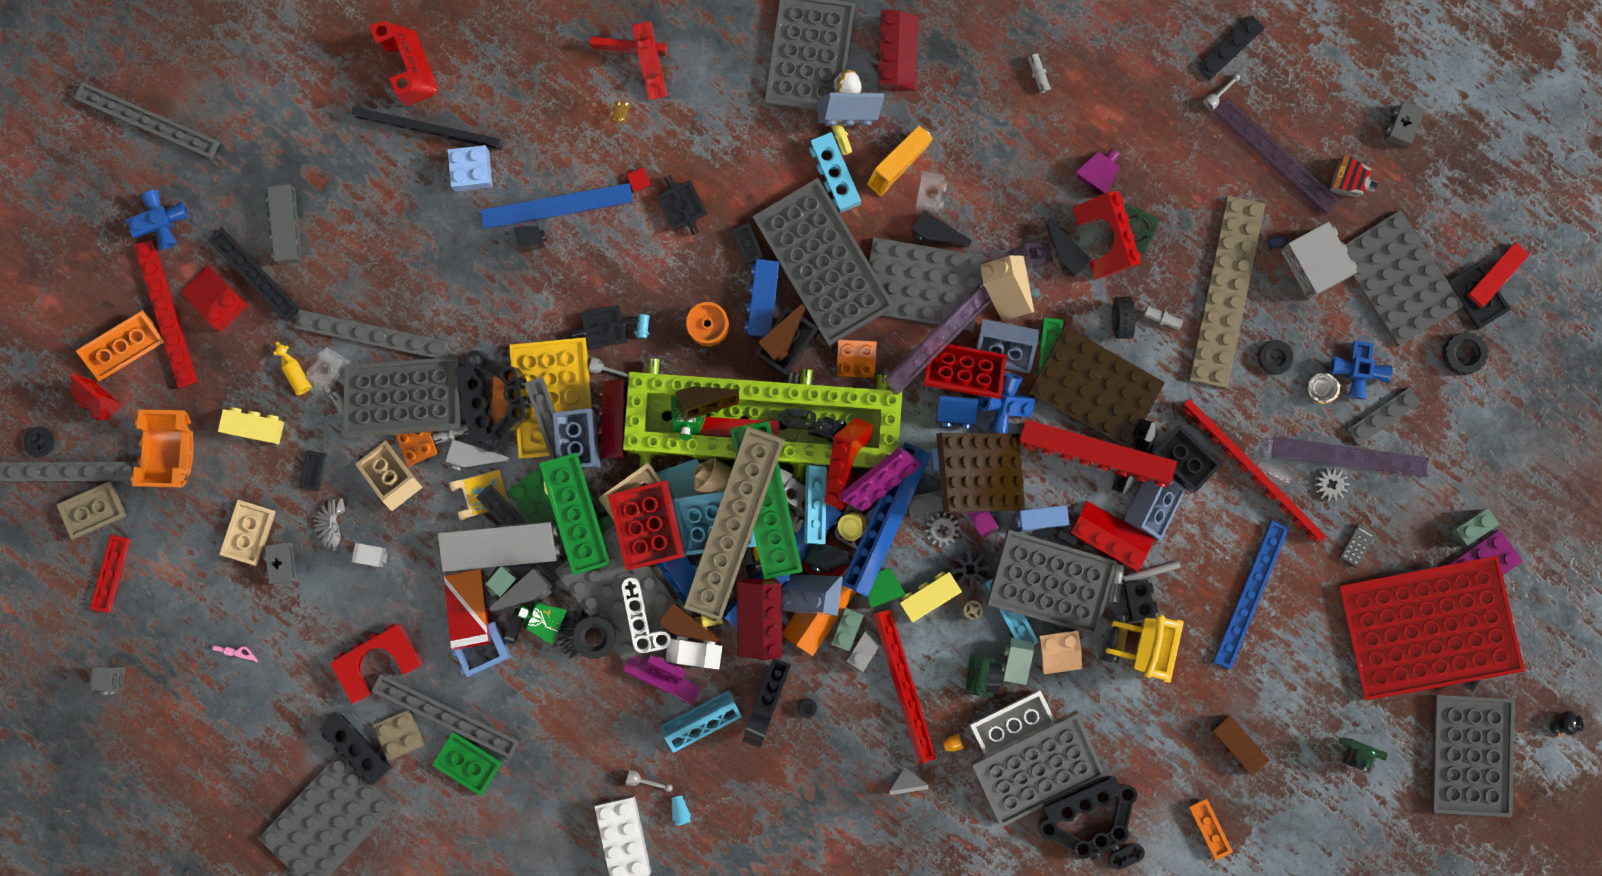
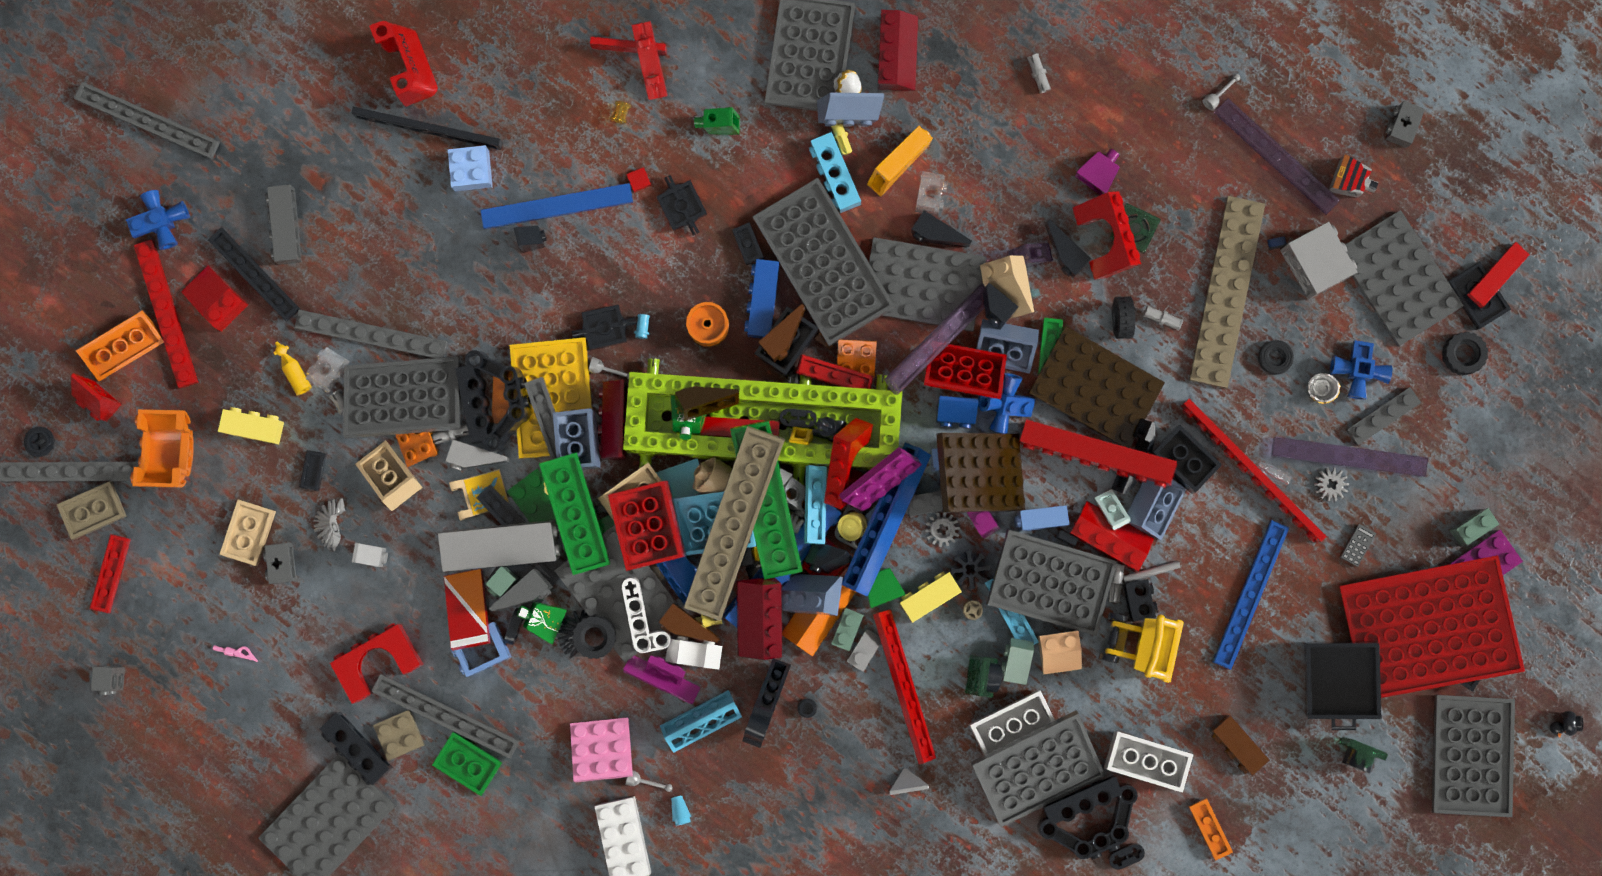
light orange hose [943,734,964,752] -> none
black plate [1197,15,1265,81] -> none
none -> bright pink plate [570,718,633,782]
none -> green torso [694,107,740,135]
none -> yellow slope [789,427,813,445]
none -> red tile [796,355,874,389]
none -> black slope [983,283,1018,330]
none -> light aqua plate [1095,489,1131,530]
none -> white brick [1104,730,1193,793]
none -> black container [1304,641,1382,730]

